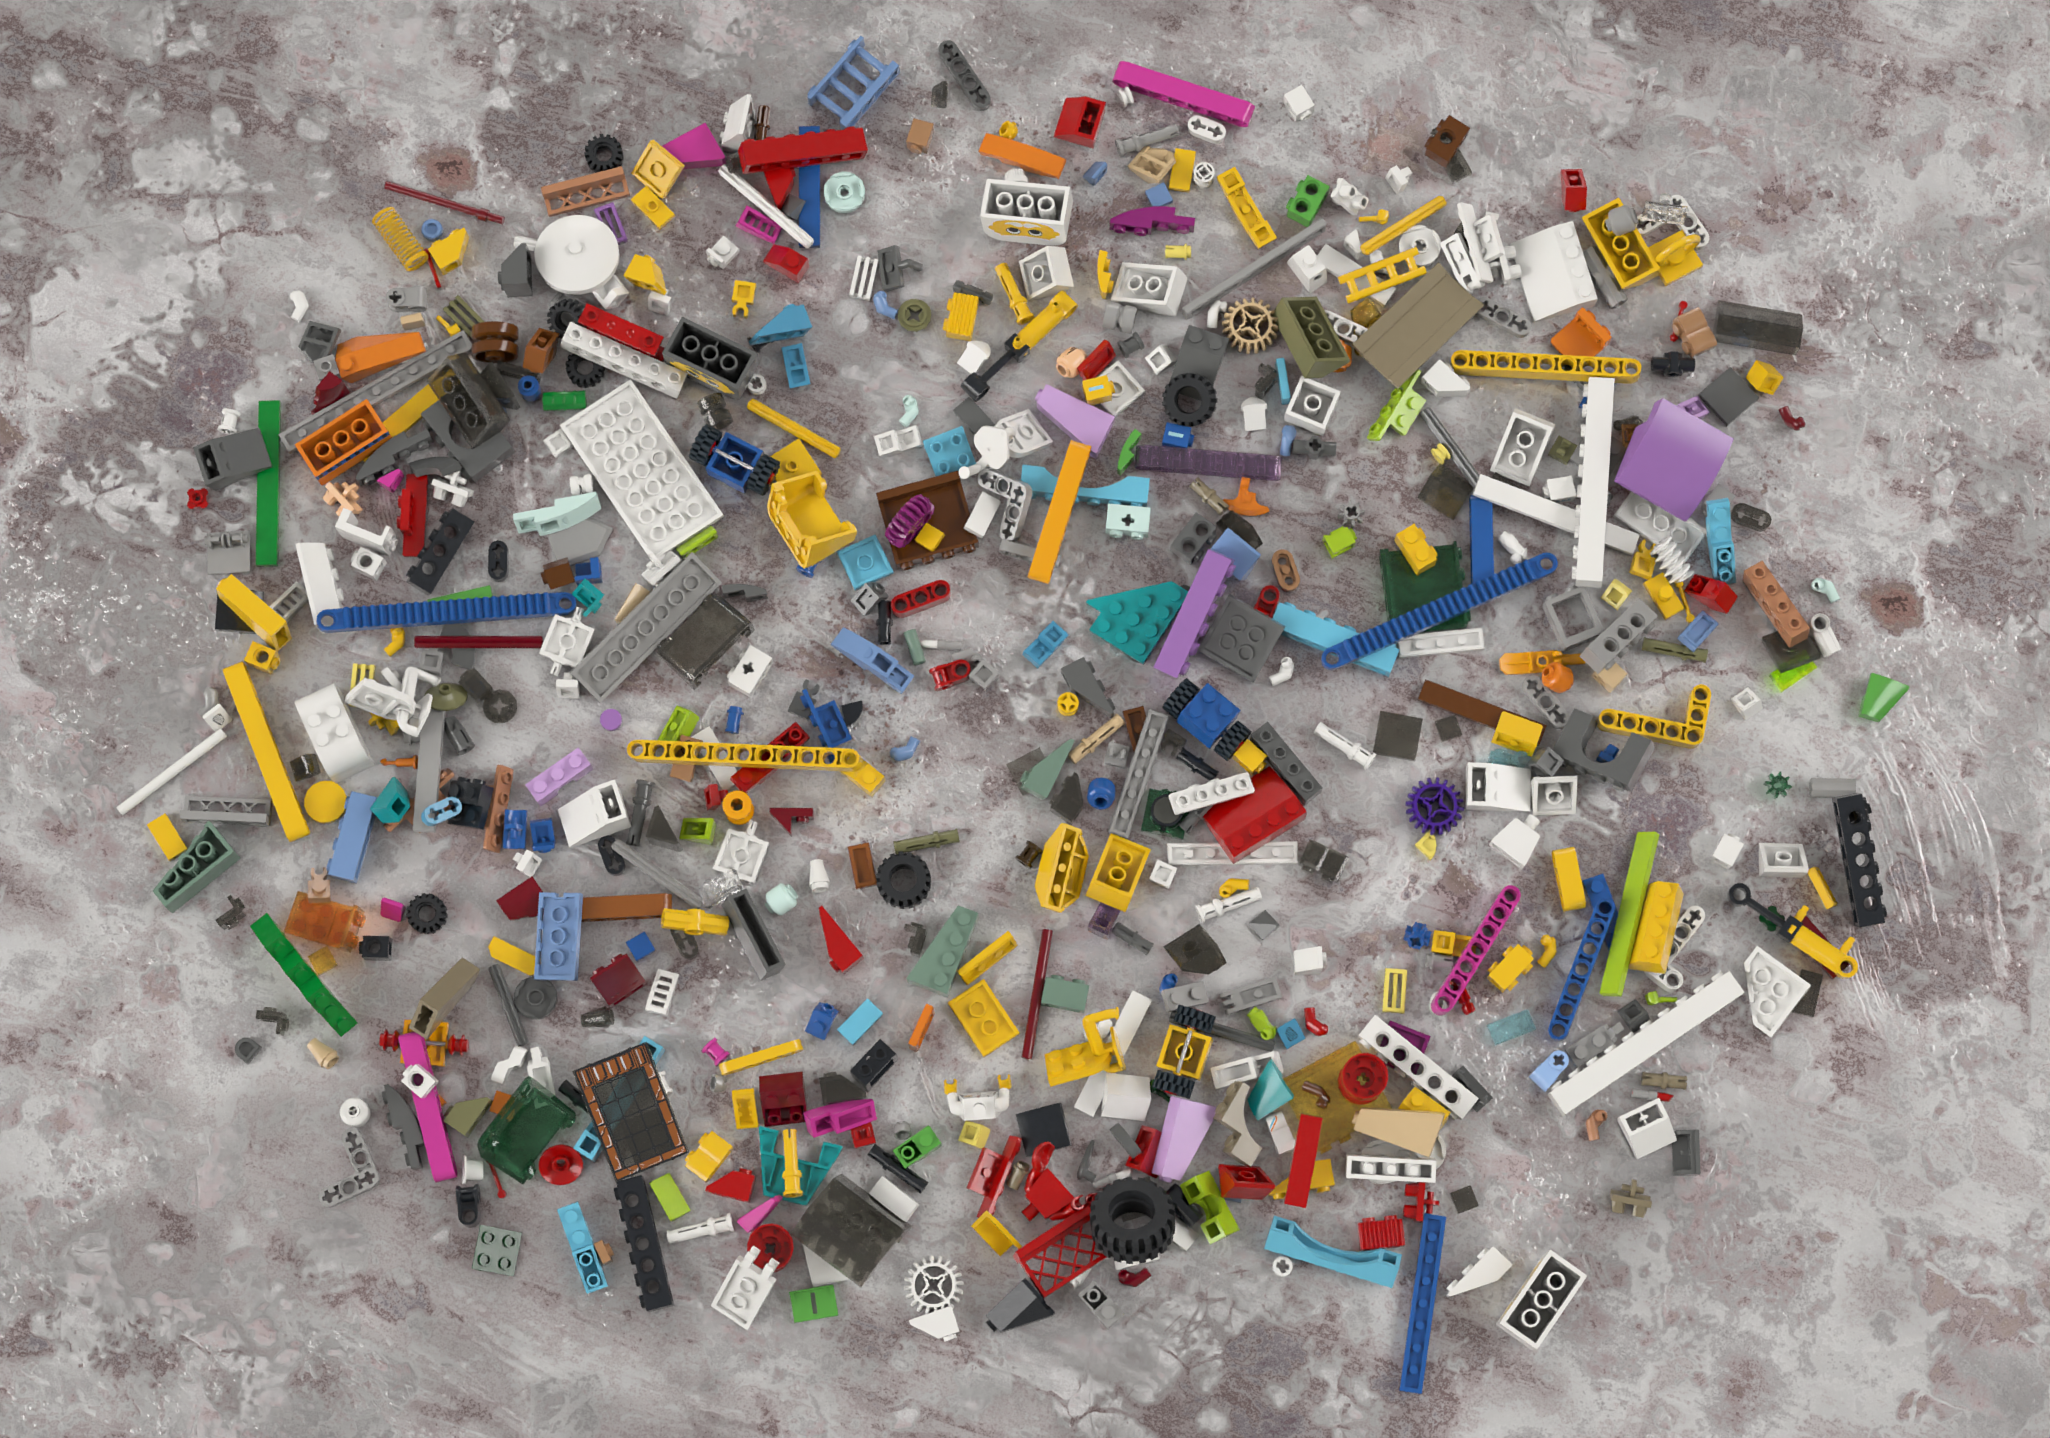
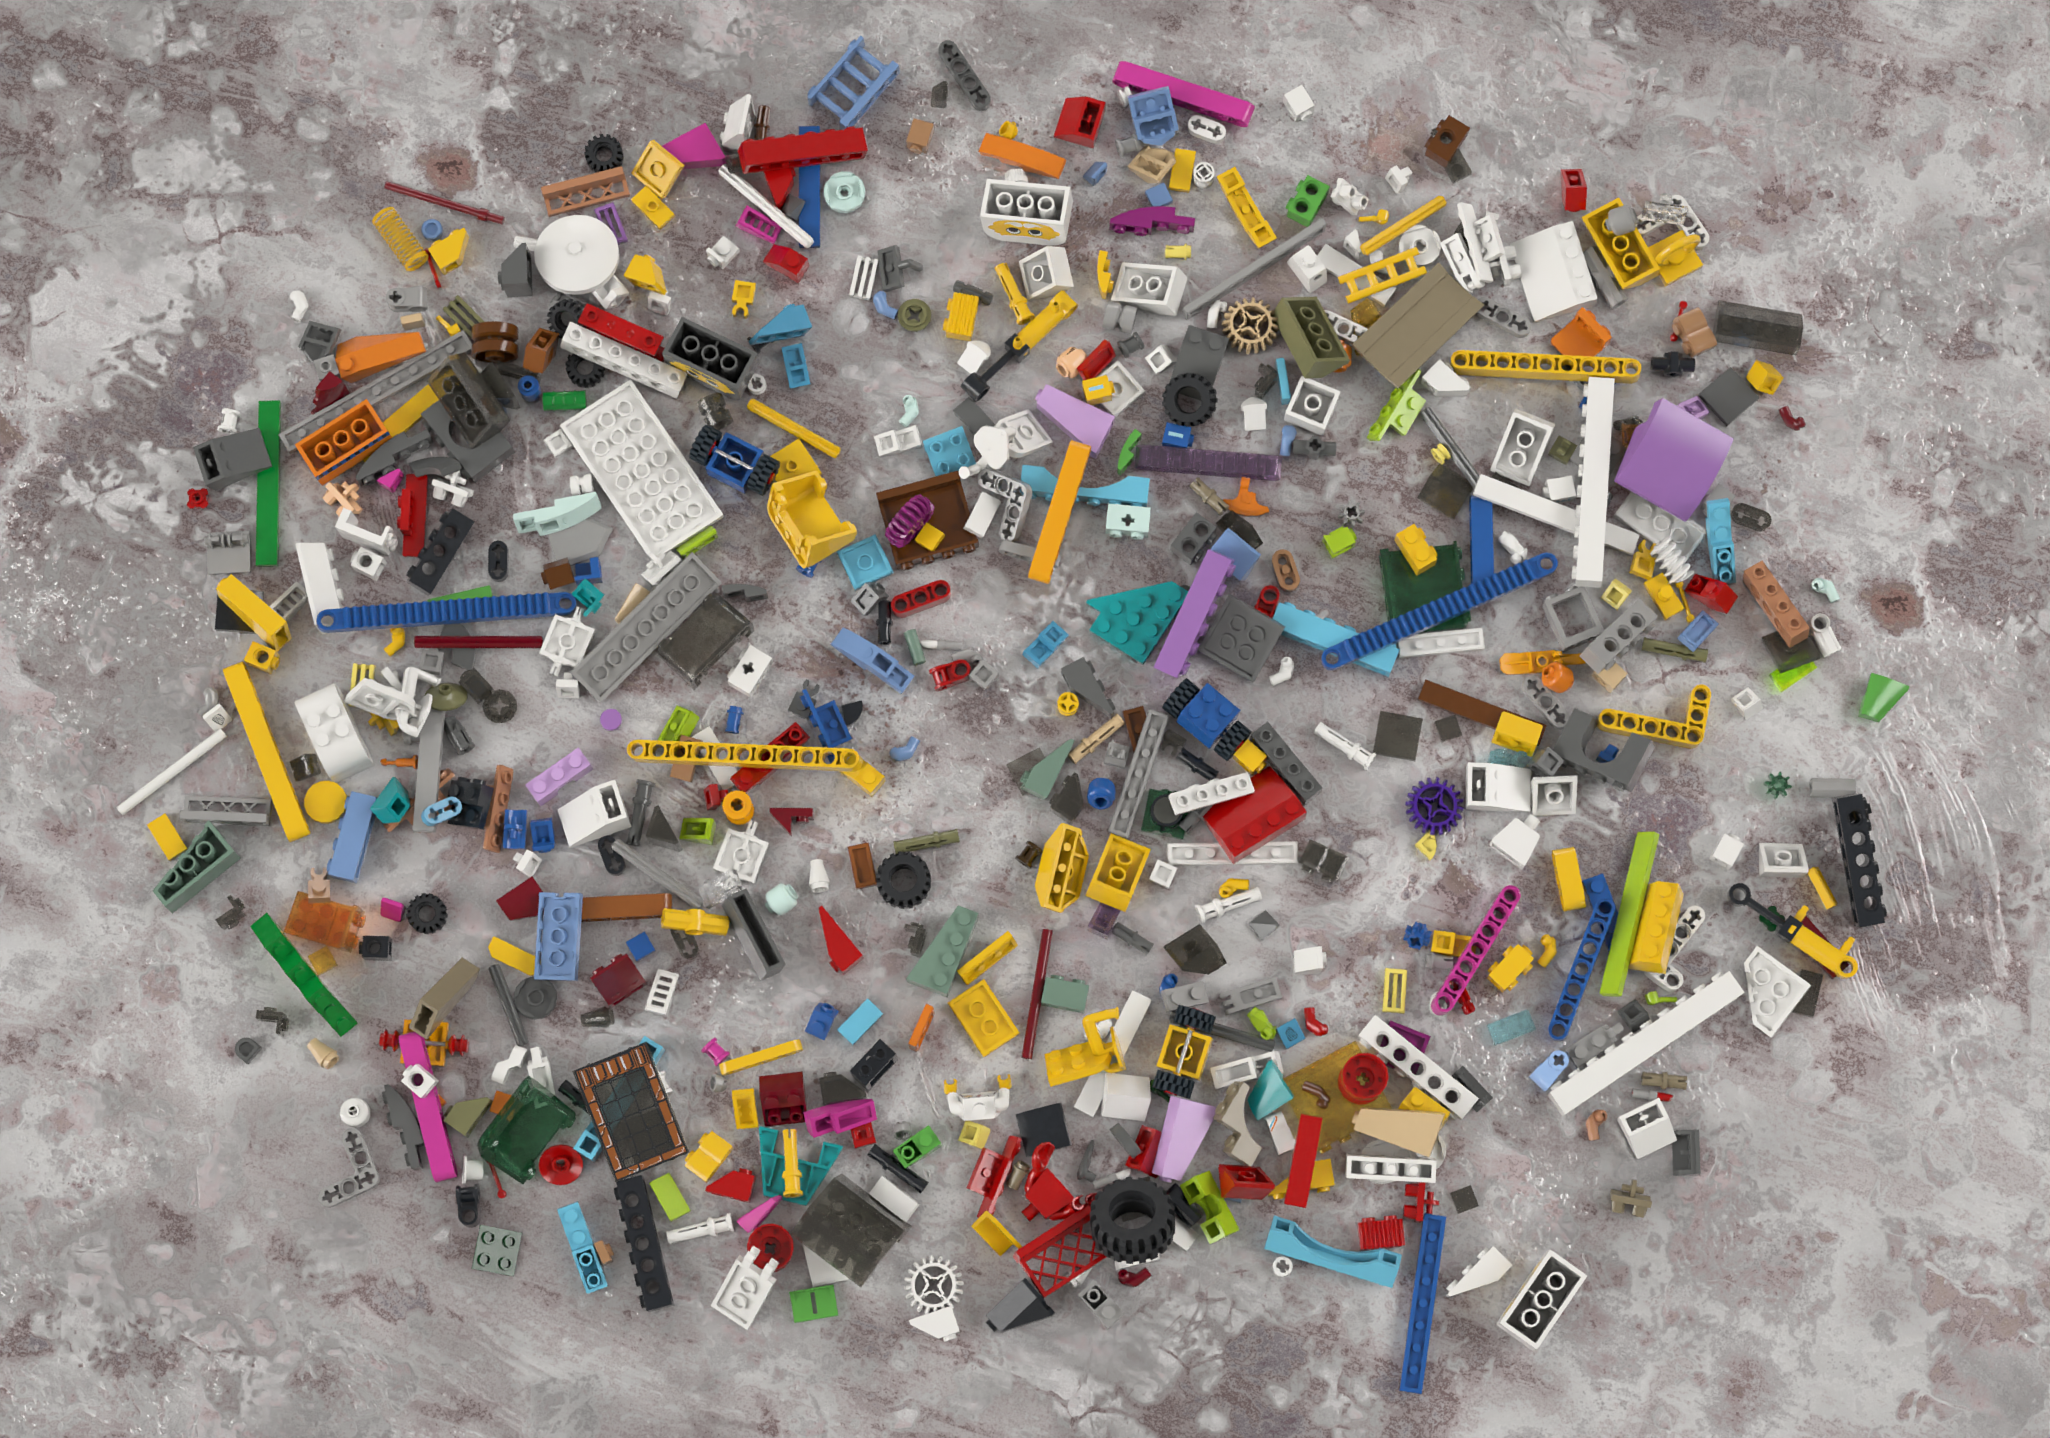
none -> medium blue piece [1127,86,1179,146]

